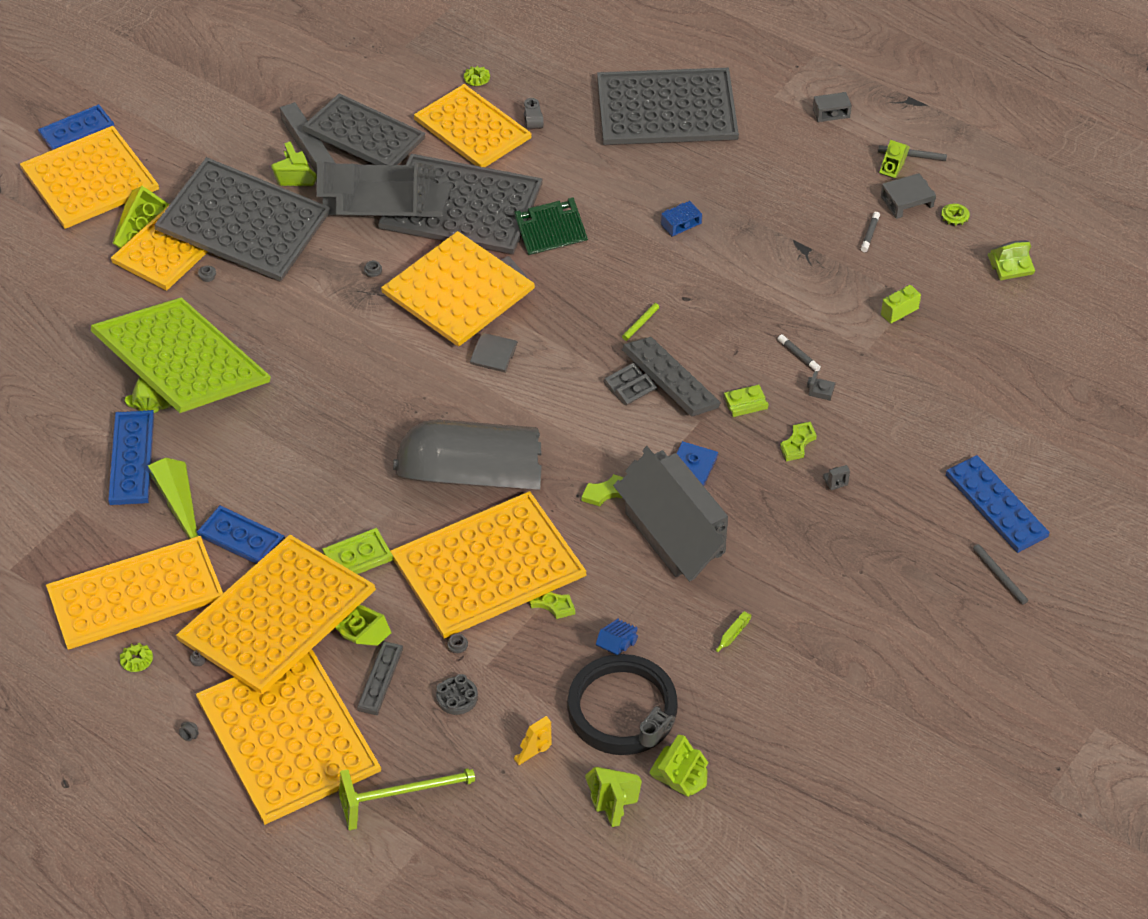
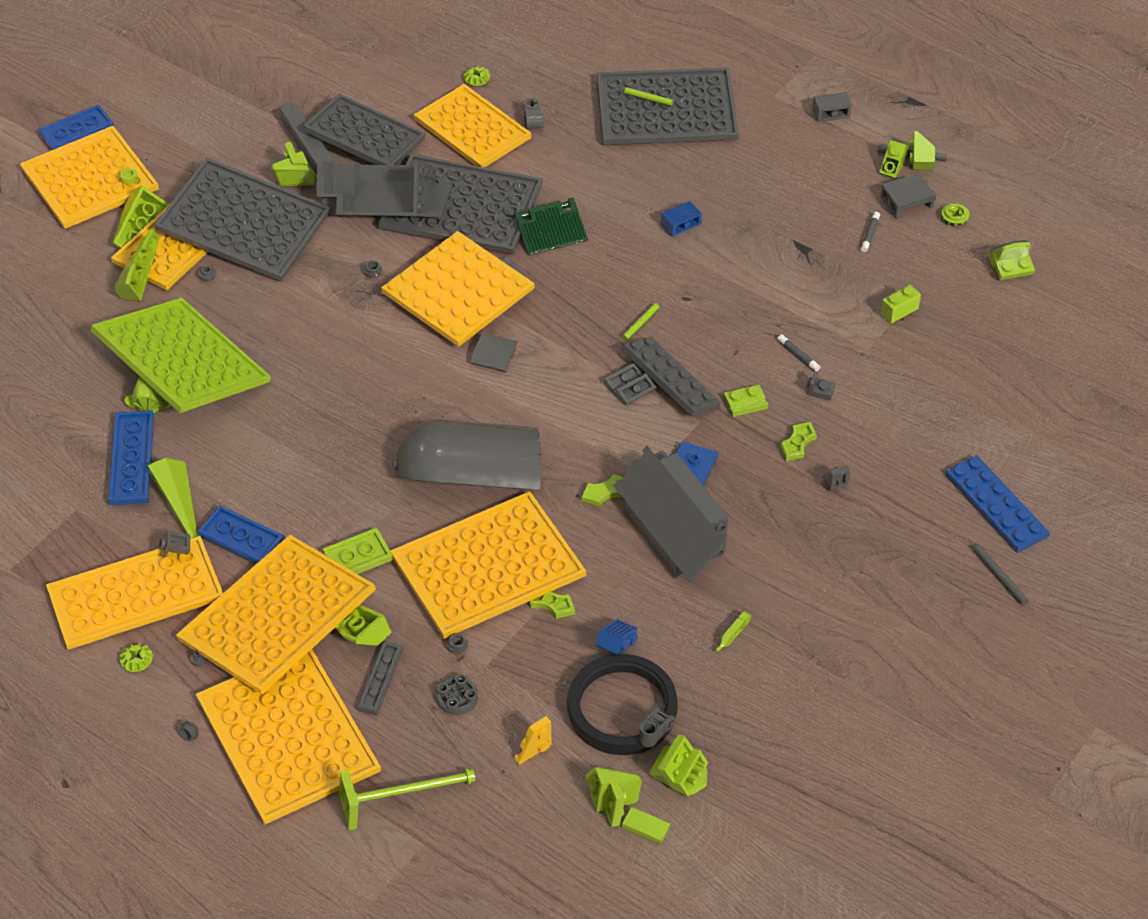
none -> lime wedge [115,229,160,301]
none -> lime tile [120,168,138,185]
none -> dark grey bracket [158,530,190,558]
none -> lime tile [622,807,670,844]
none -> lime bar [624,87,673,106]
none -> lime slope [910,131,935,170]

